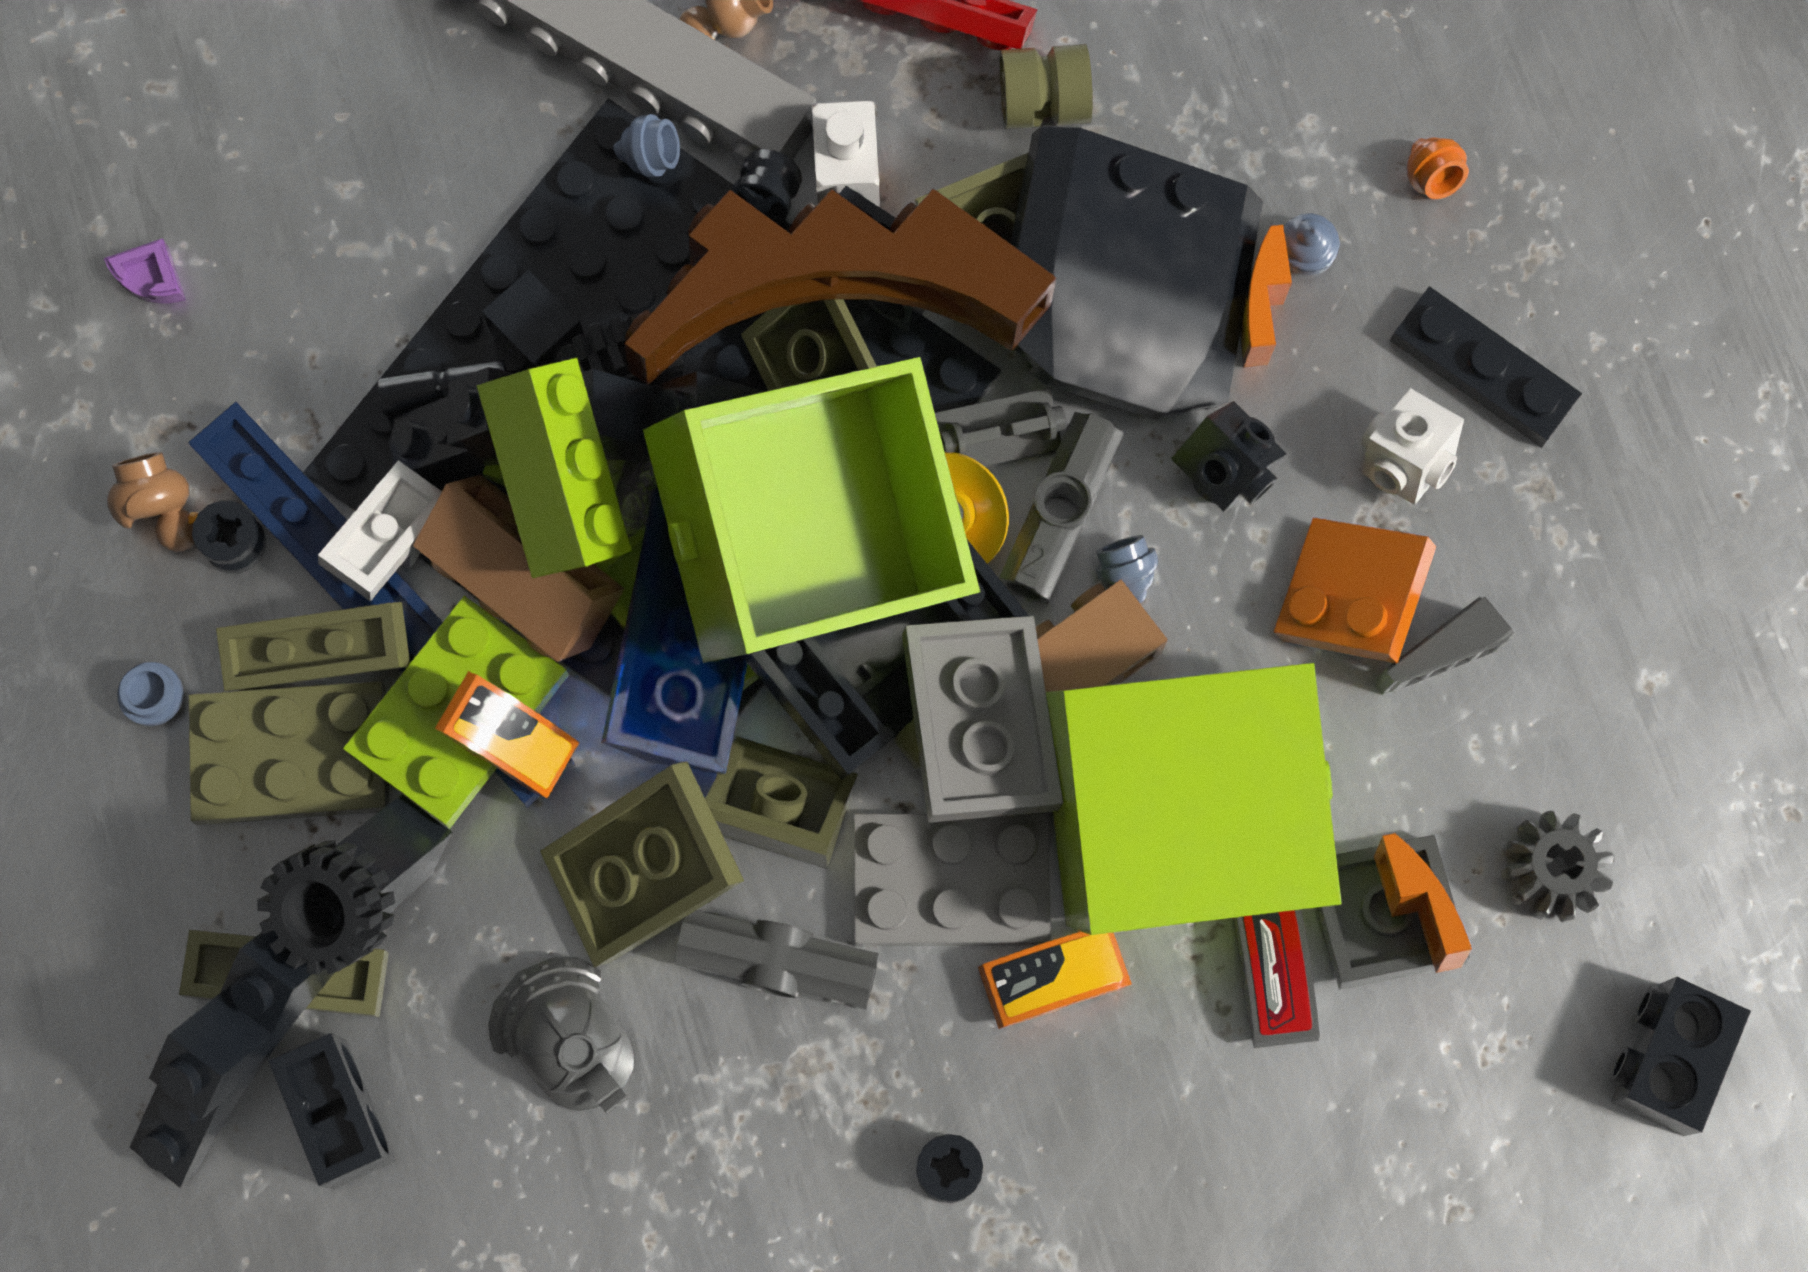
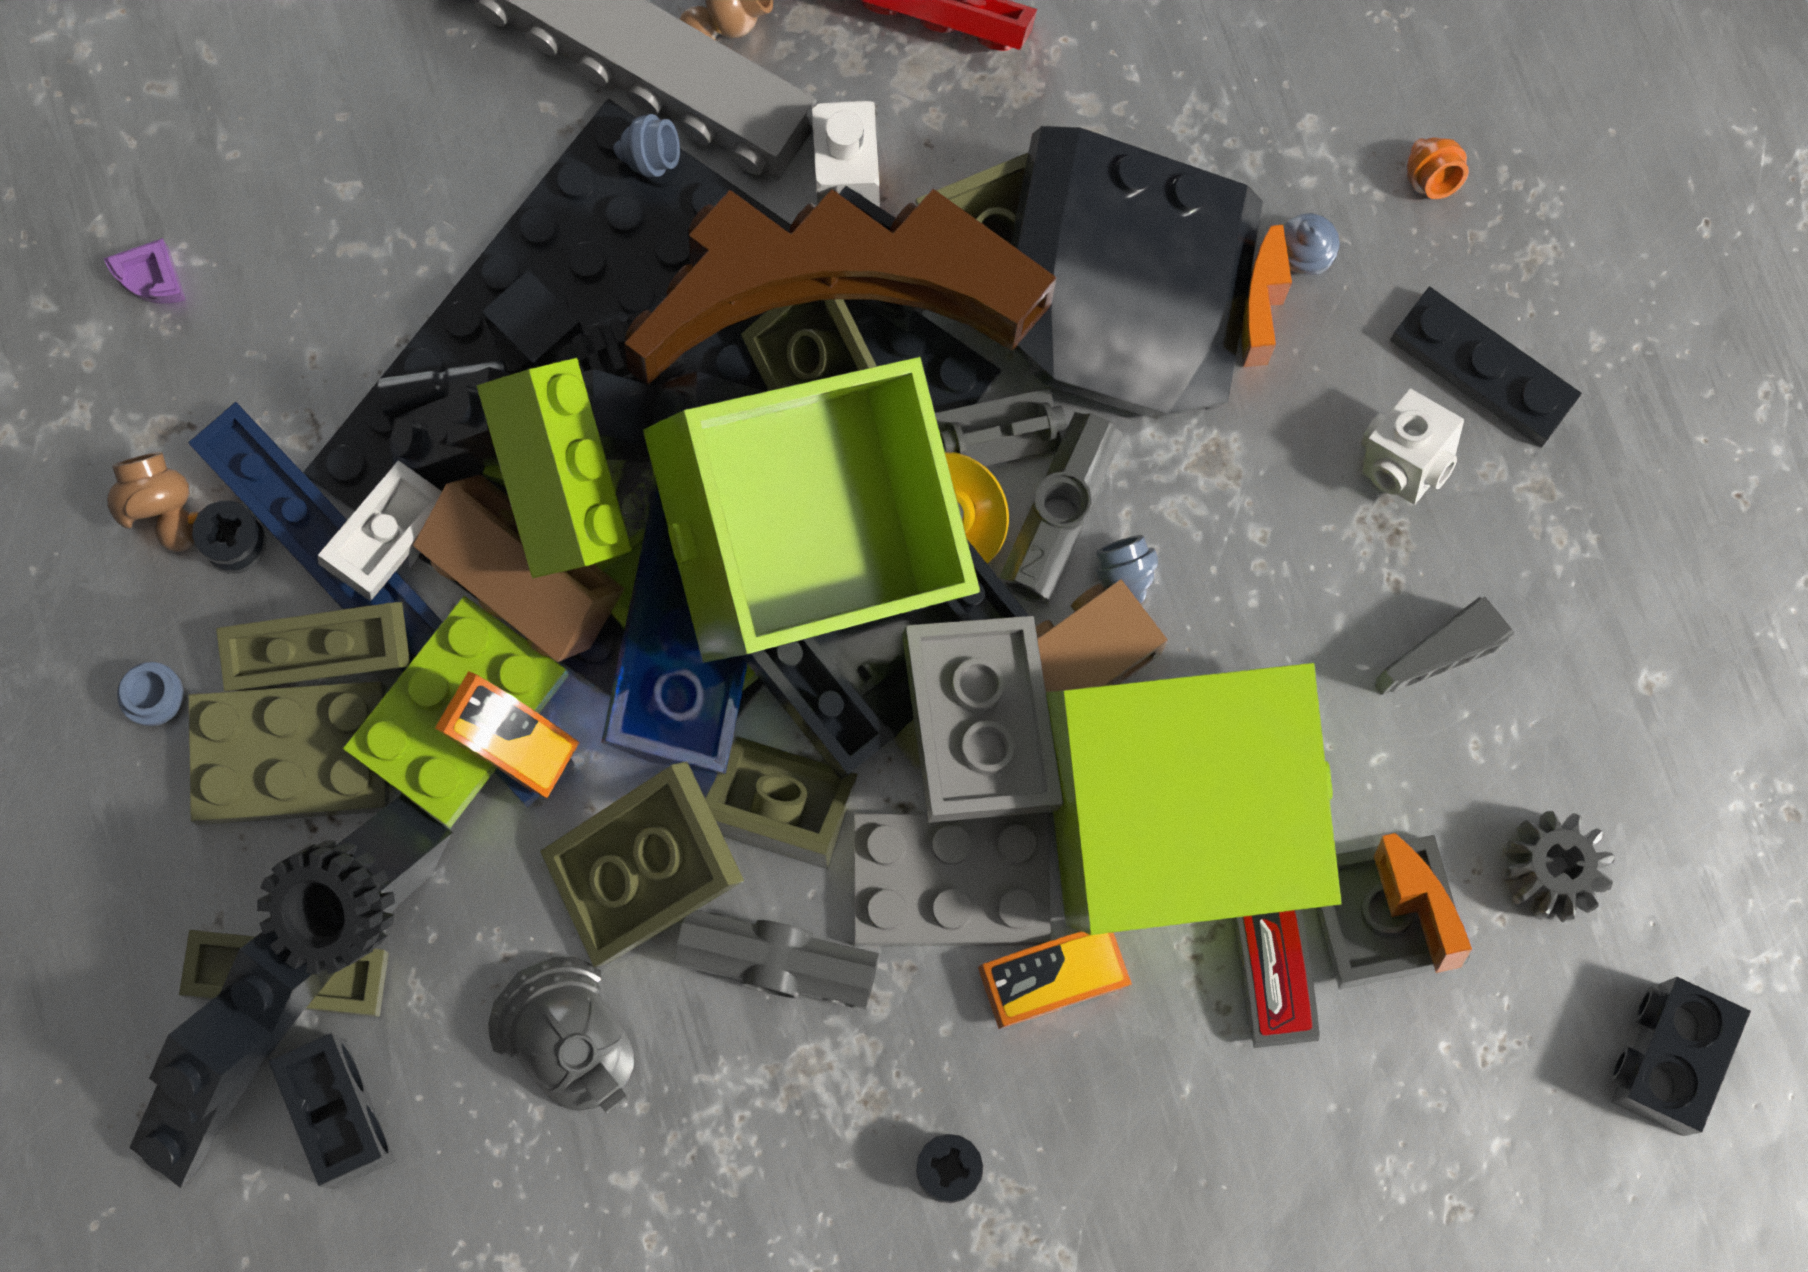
black wheel [731,149,802,226] -> none
olive wheel [999,44,1093,130] -> none
black brick [1171,401,1287,512] -> none
orange plate [1274,517,1436,664] -> none

